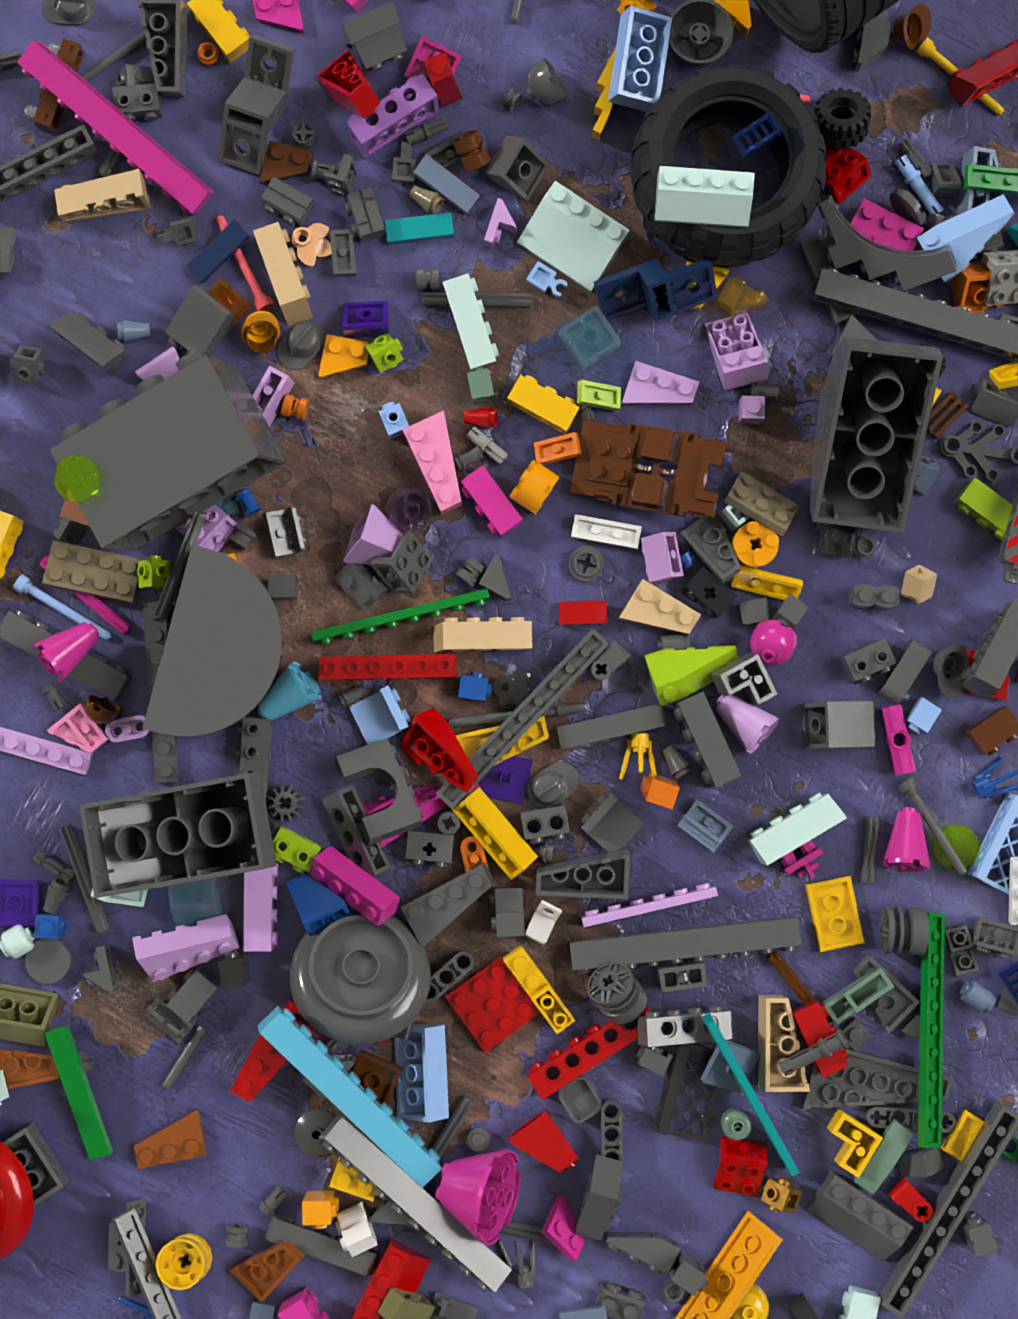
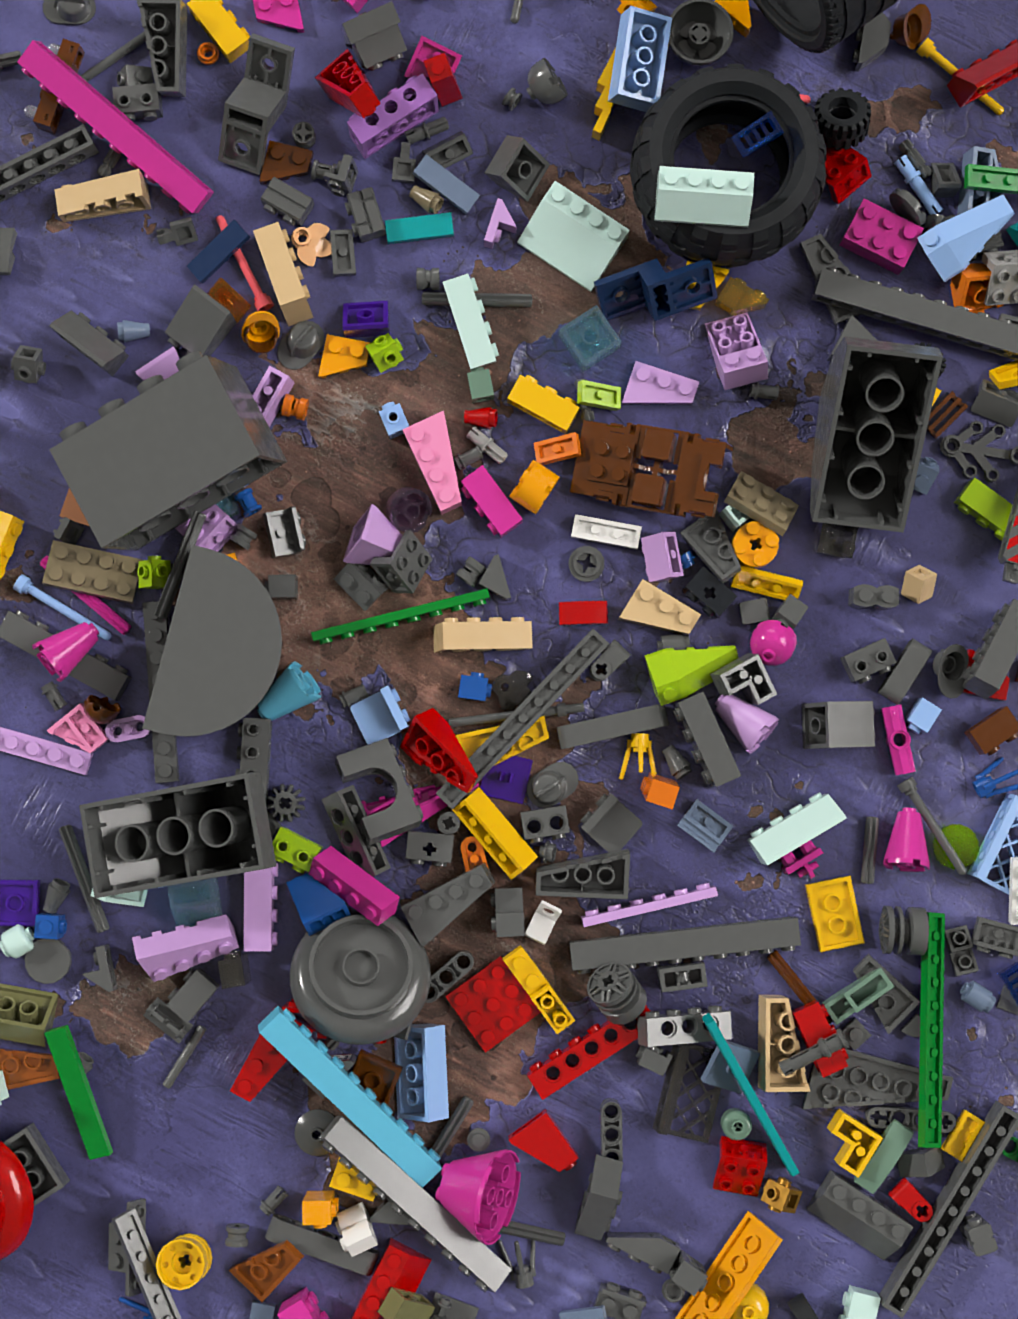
dark grey axle [33,850,75,883] -> none
clear neon green tile [54,455,101,502] -> none
dark orange wing [134,1108,207,1169] -> none
red brick [319,654,457,681] -> none
reddish brown wheel [452,129,491,172] -> none
light blue plate [526,261,568,298] -> none
dark pink wing [541,1195,585,1261] -> none
dark grey piece [558,1077,602,1123] -> none
lavender brick [739,396,765,424] -> none
dark grey arch [818,194,957,291] -> none
dark grey plate [853,536,876,558] -> none

